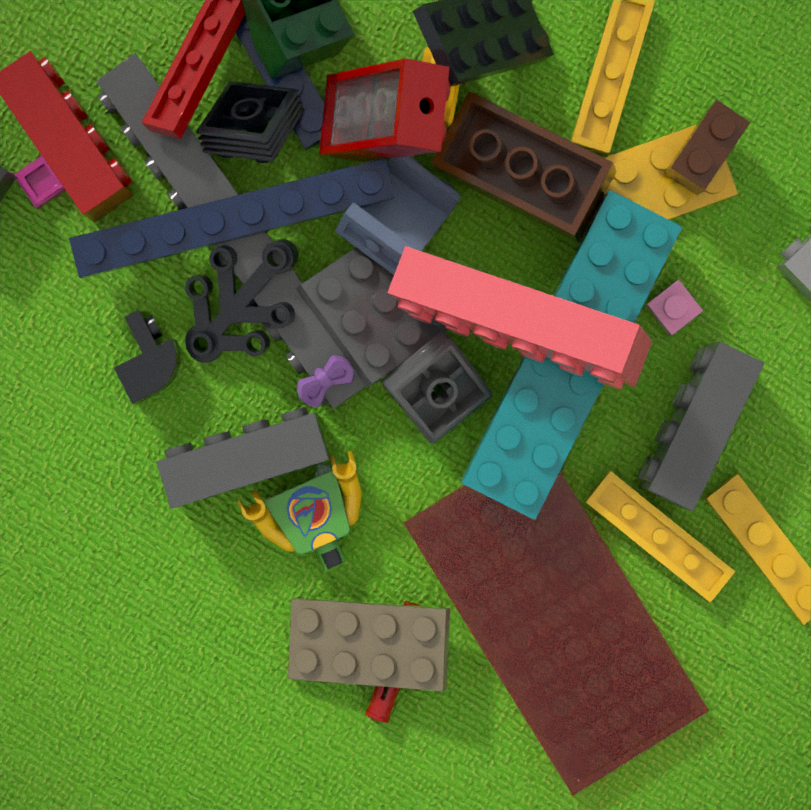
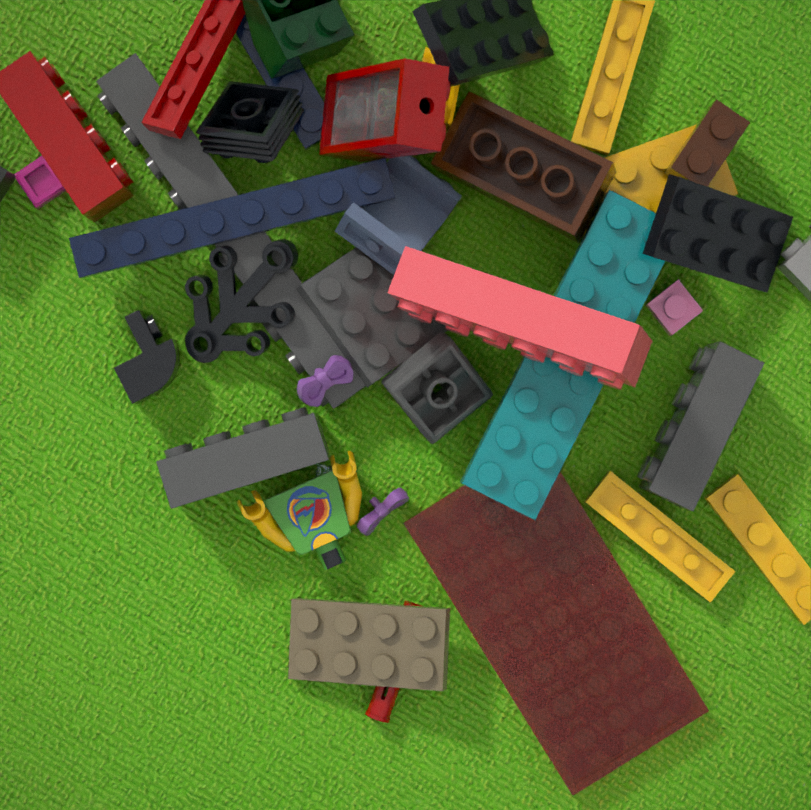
none -> medium lavender piece [357,487,409,536]
none -> black plate [642,174,793,293]

